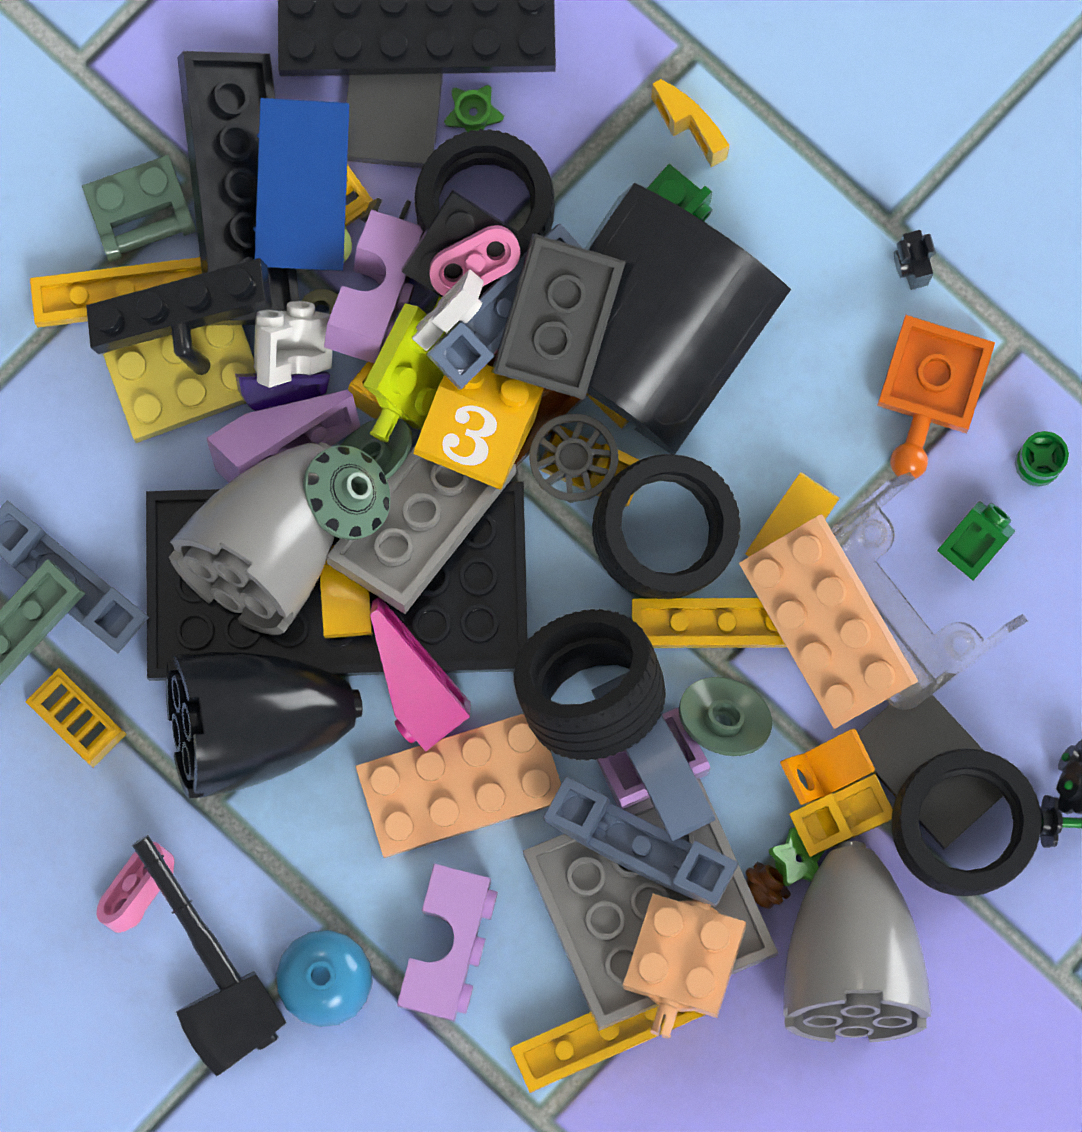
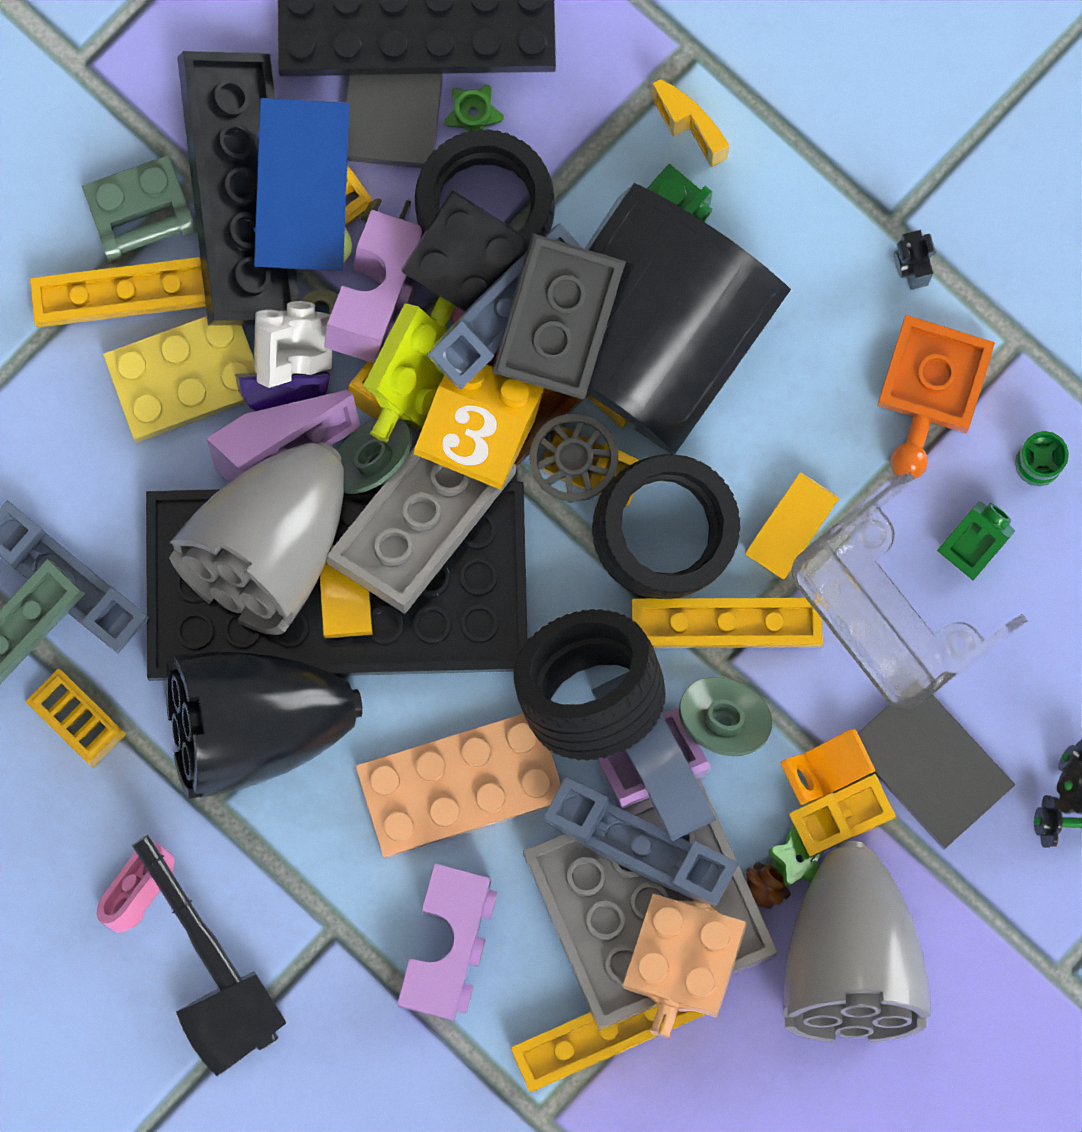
black plate [86,258,272,375] -> none
dark azure cylinder [276,930,373,1027] -> none
sand green dish [303,445,391,540] -> none
dark pink slope [370,597,471,751] -> none
white plate [412,269,484,351] -> none
bright pink plate [429,226,520,296] -> none
light nougat plate [739,514,918,729] -> none
black tyre [891,748,1042,896] -> none

